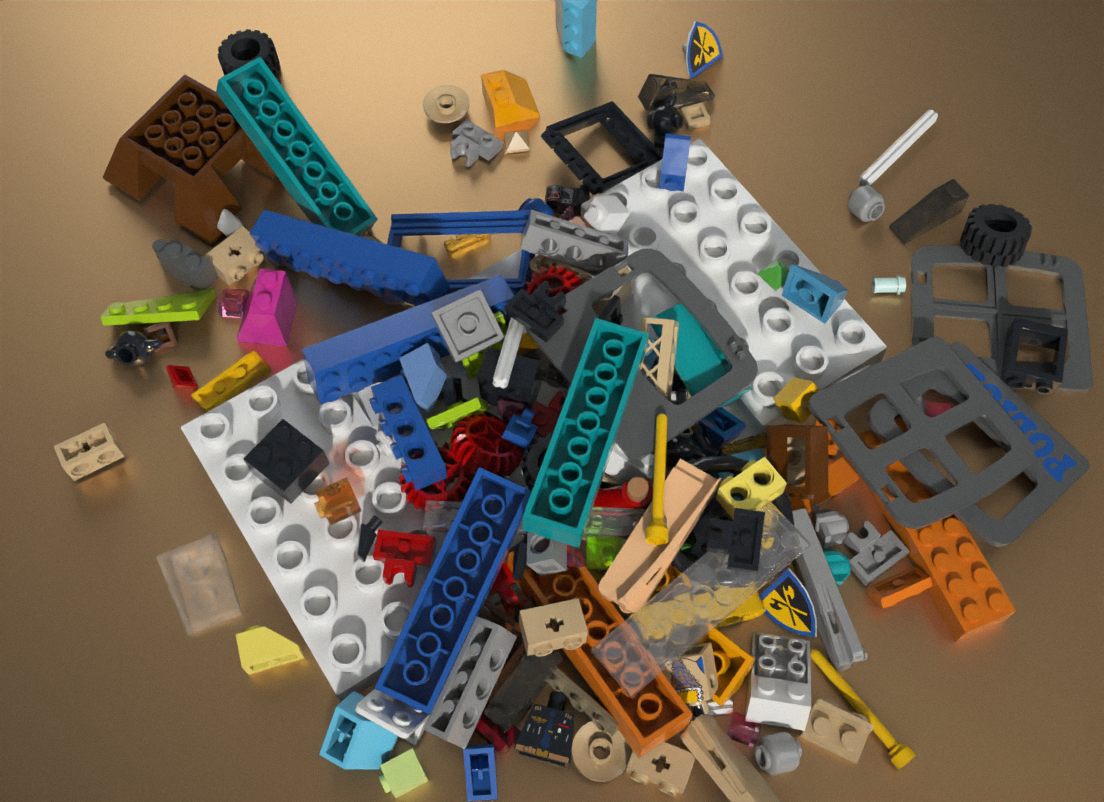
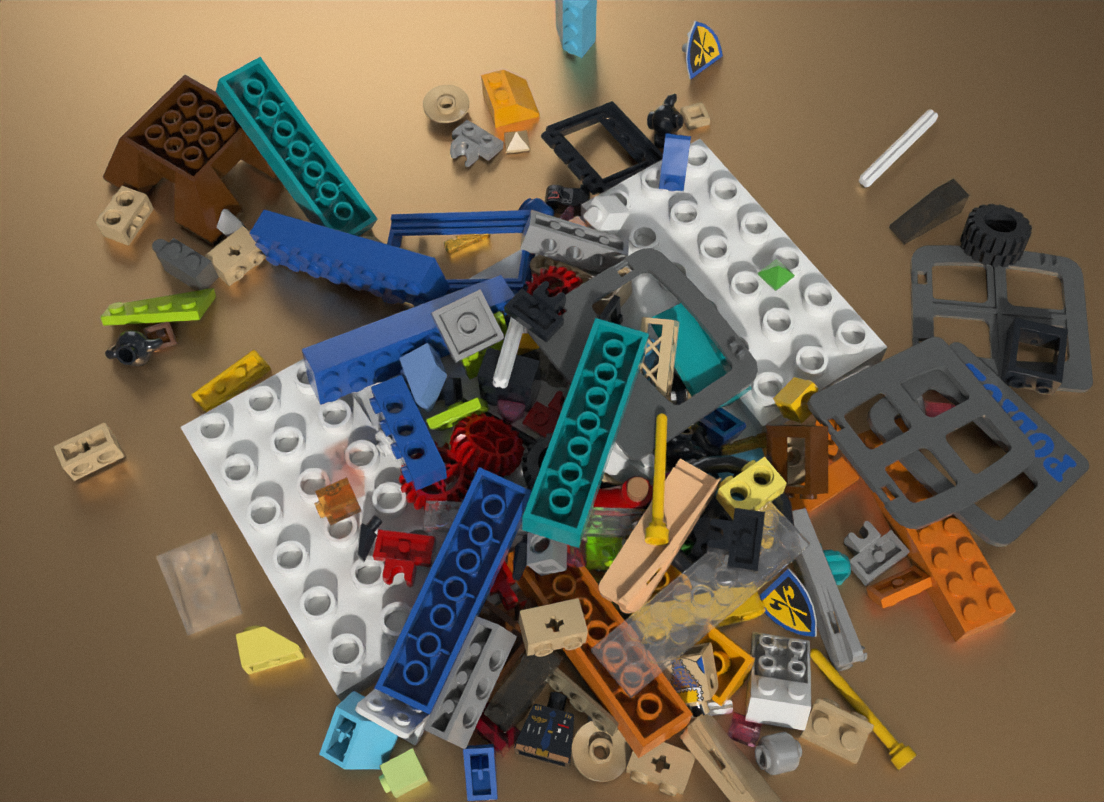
red slope [166,365,198,389] -> none
black tyre [217,29,280,78] -> none
clear pink slope [217,288,249,318] -> none
dark pink slope [236,269,297,347] -> none
black brick [243,419,329,504] -> none
blue plate [502,407,538,450] -> none
clear smoke slope [638,74,715,112] -> none
dark azure slope [782,264,848,324] -> none
light grey piece [810,504,849,548] -> none
light grey head [848,185,885,222] -> none
light aqua pin [872,275,906,295] -> none
none -> tan brick [96,186,154,246]

